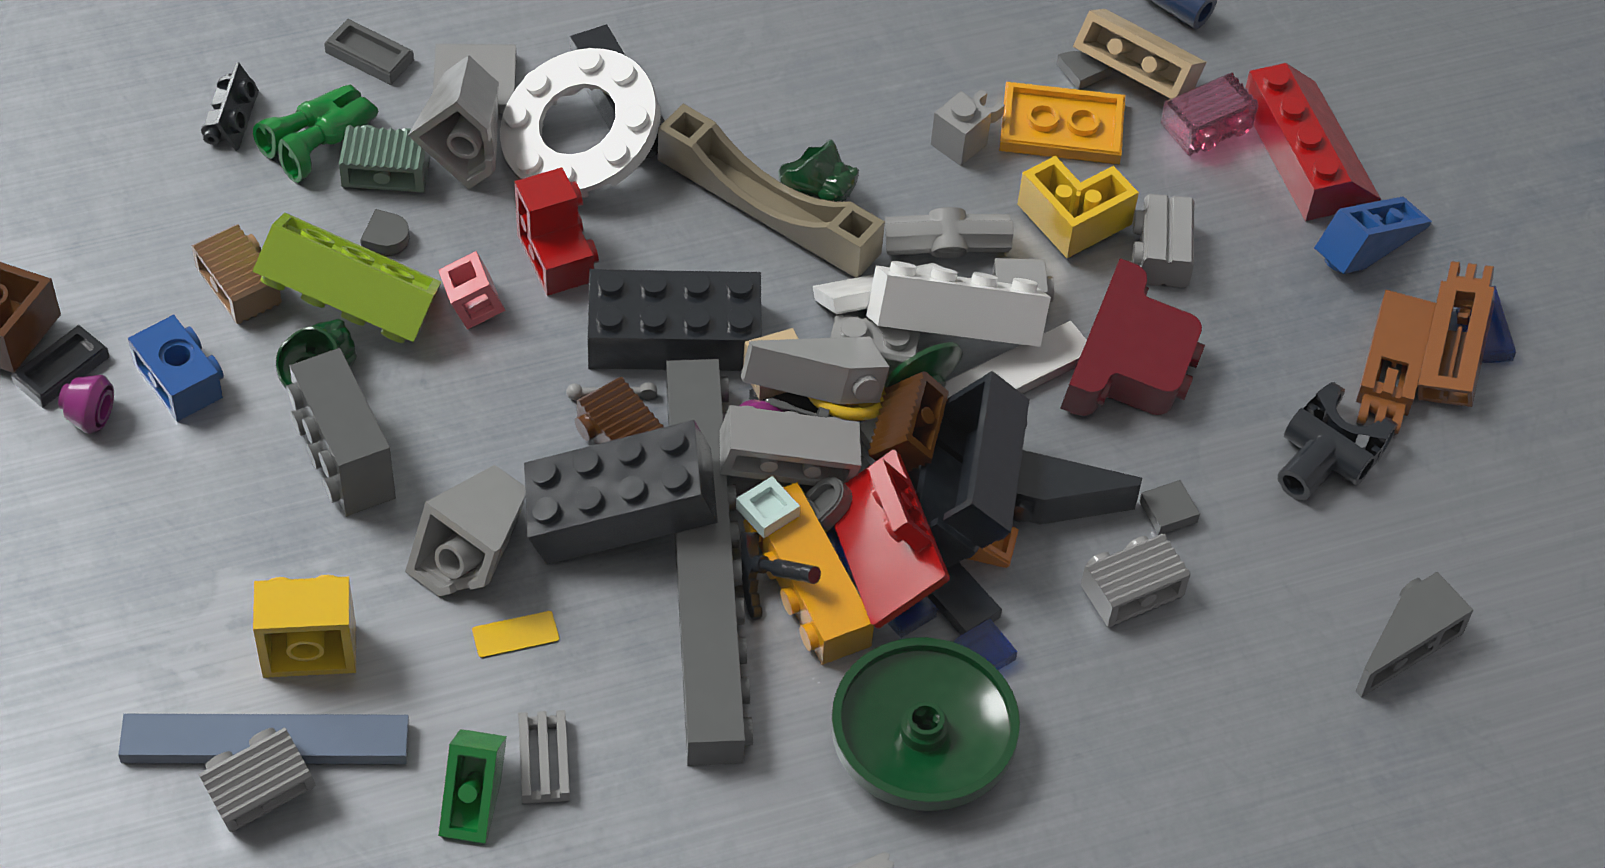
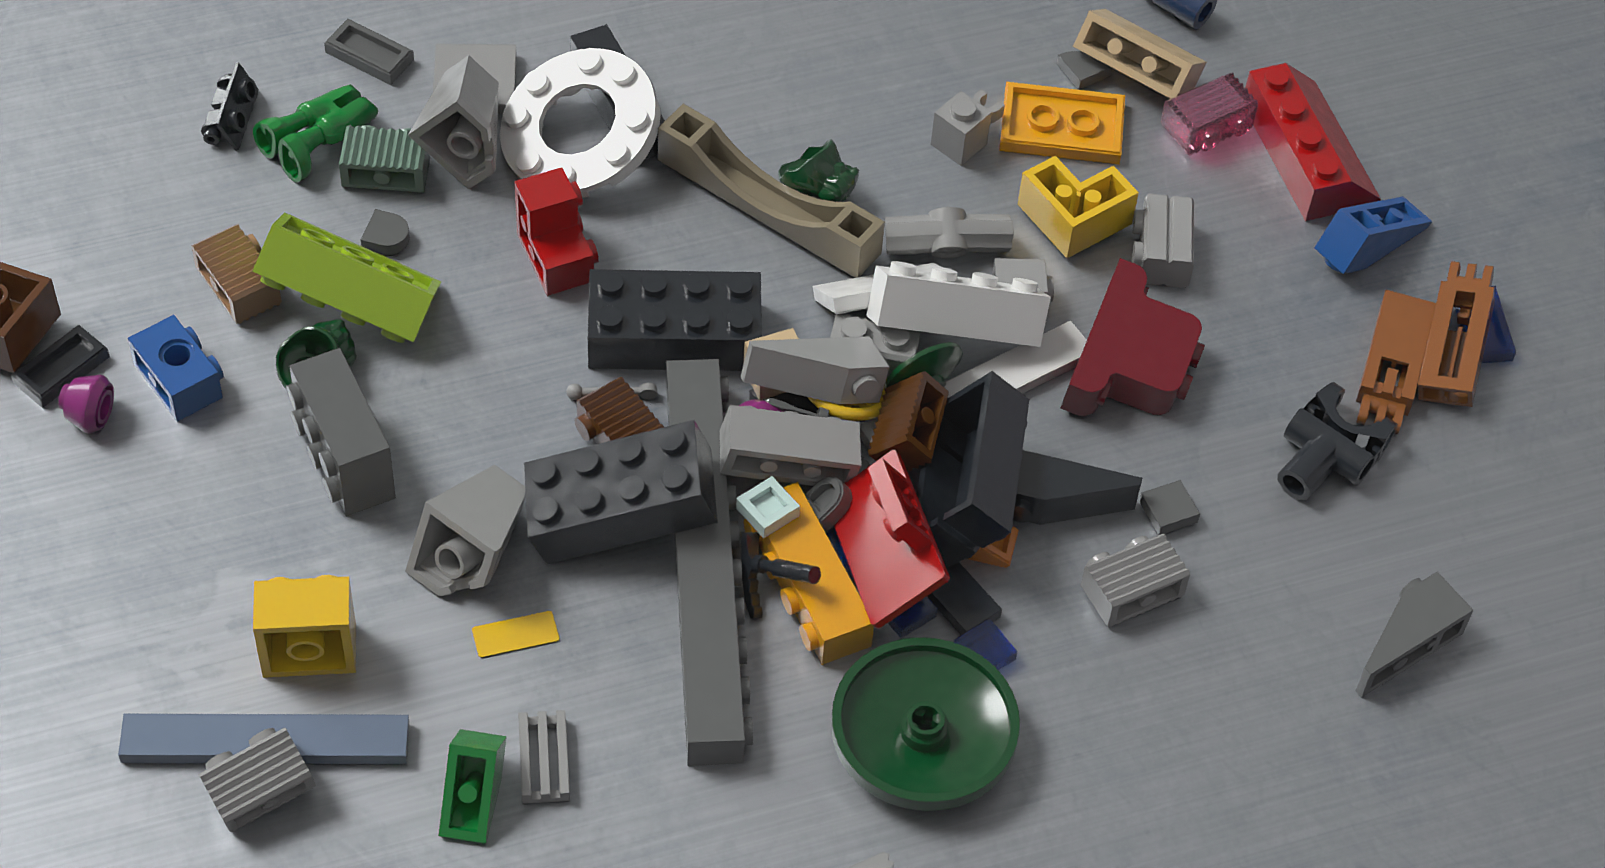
coral brick [438,251,506,330] -> none

